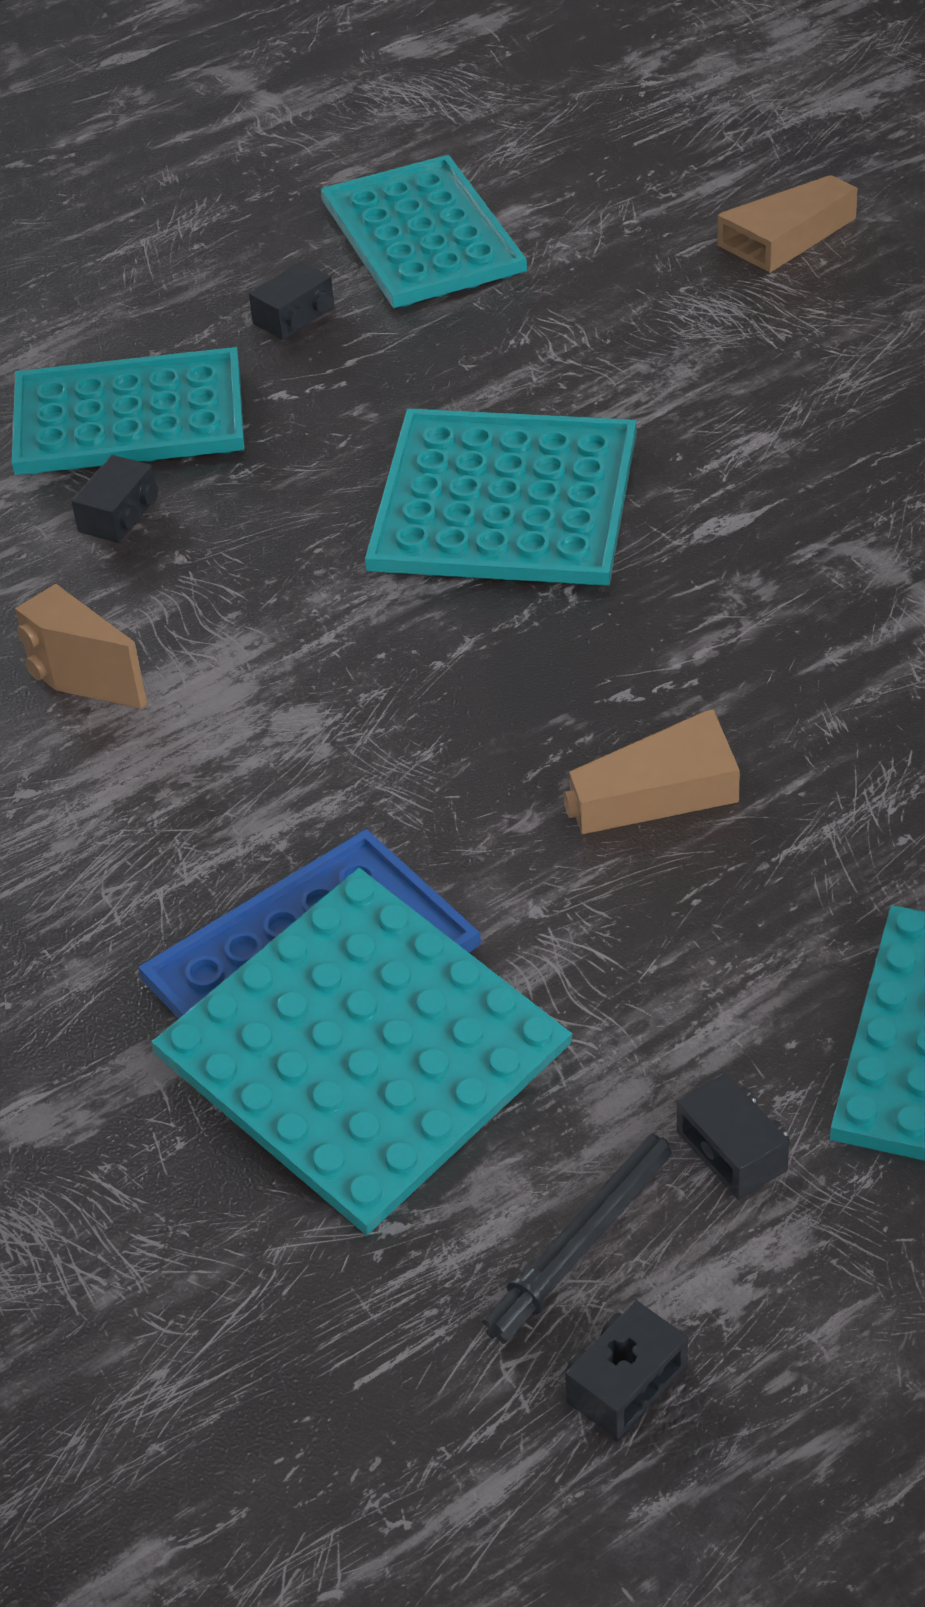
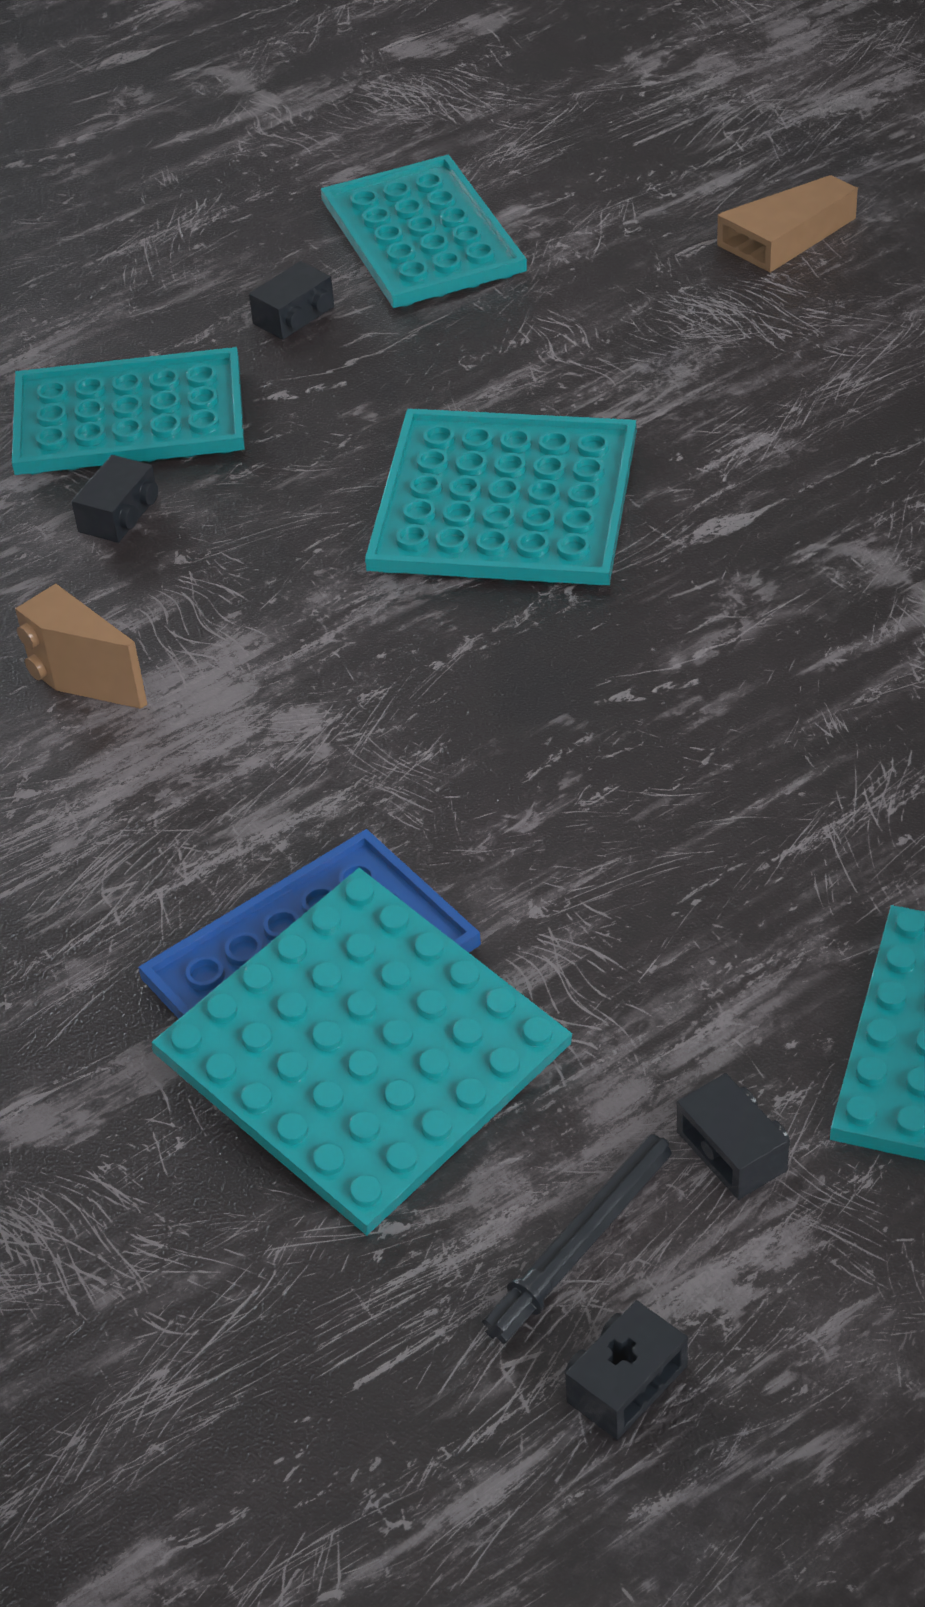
medium nougat slope [563,710,740,834] -> none

